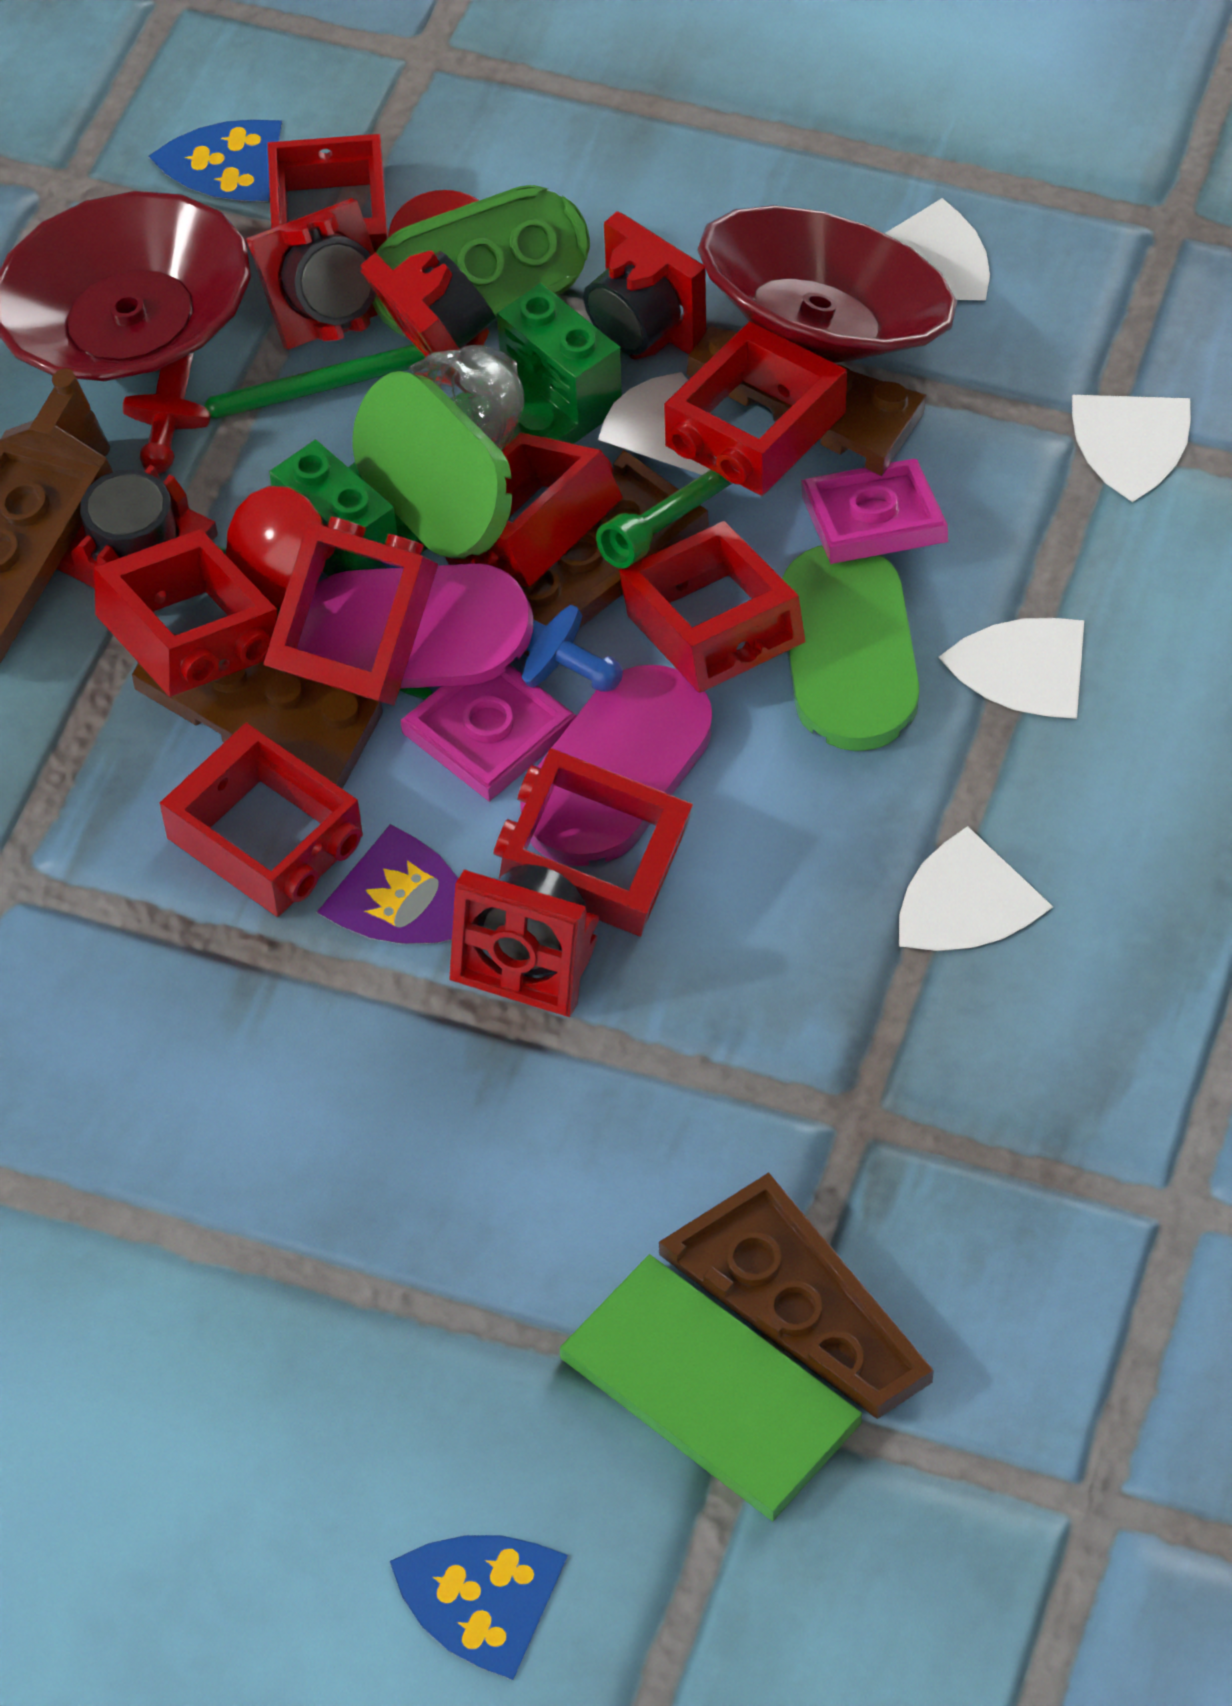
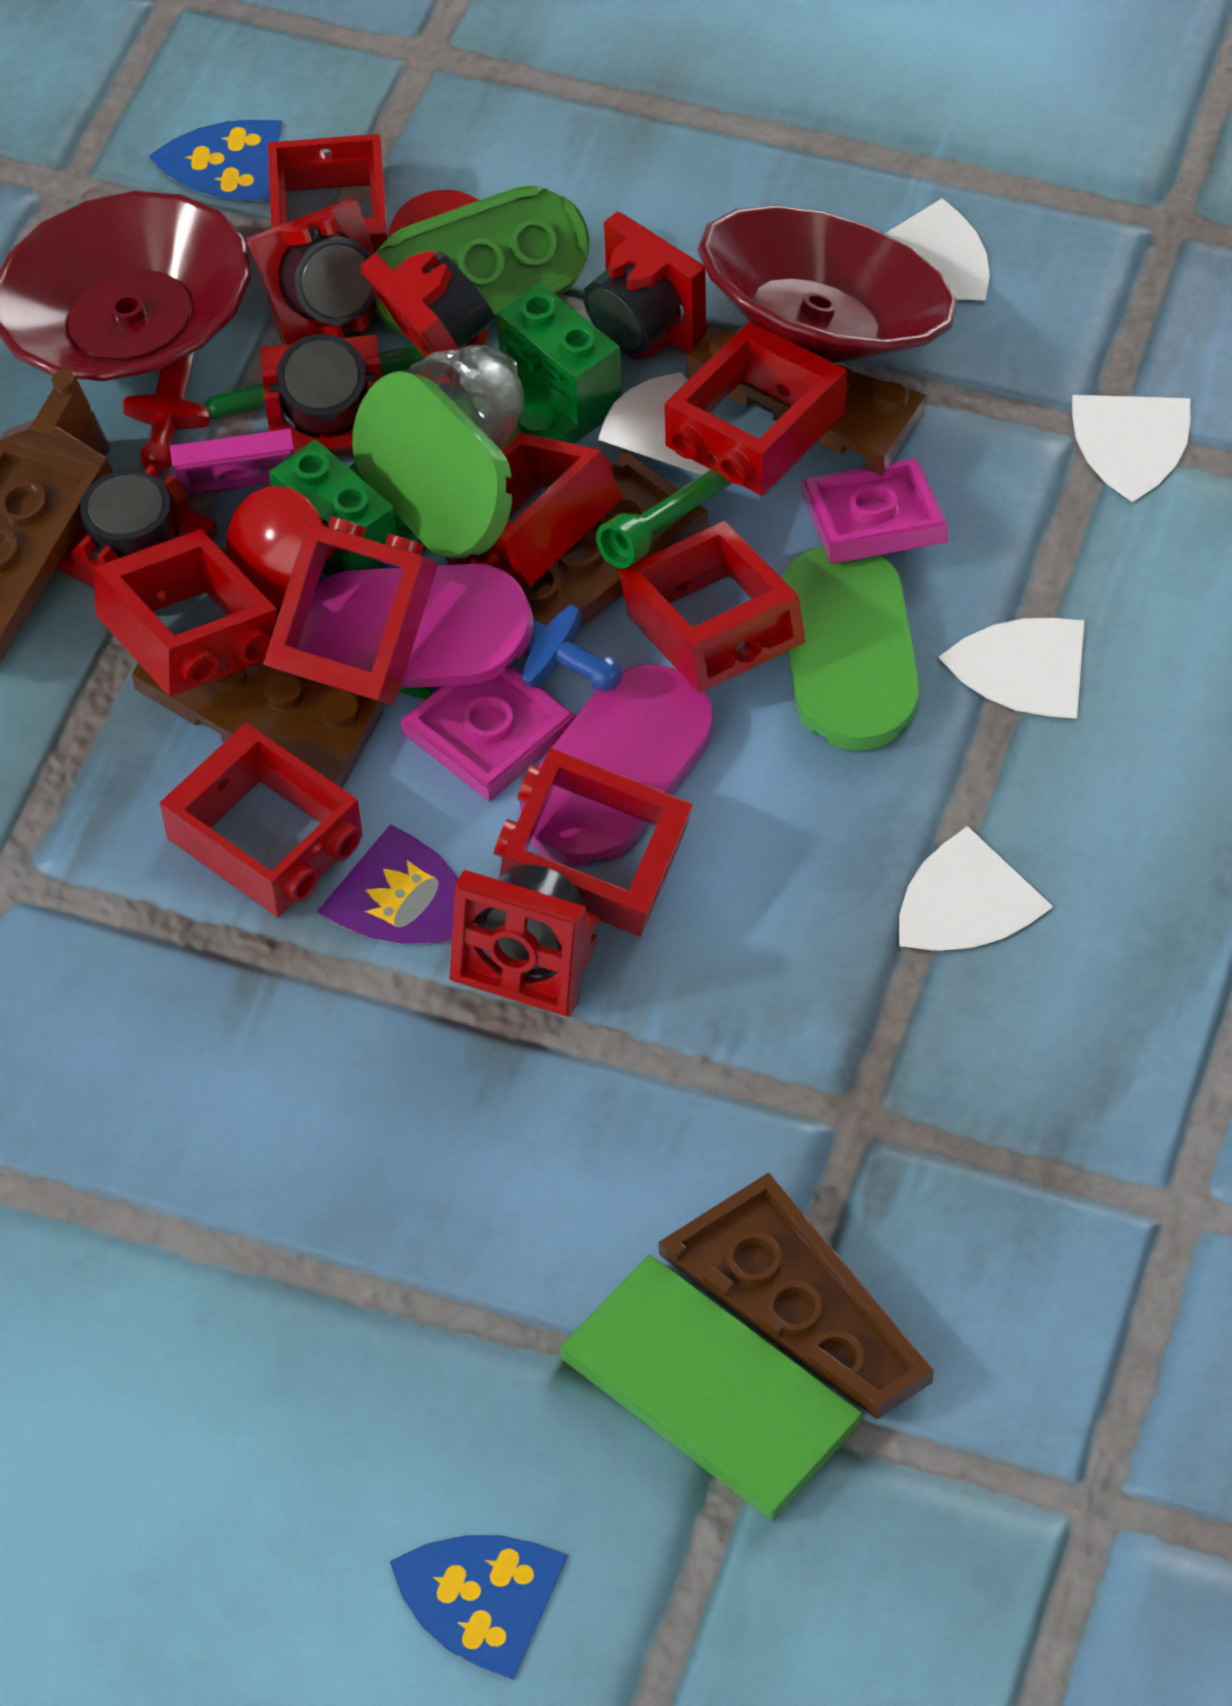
none -> dark pink tile [170,429,294,496]
none -> piece [260,334,382,457]

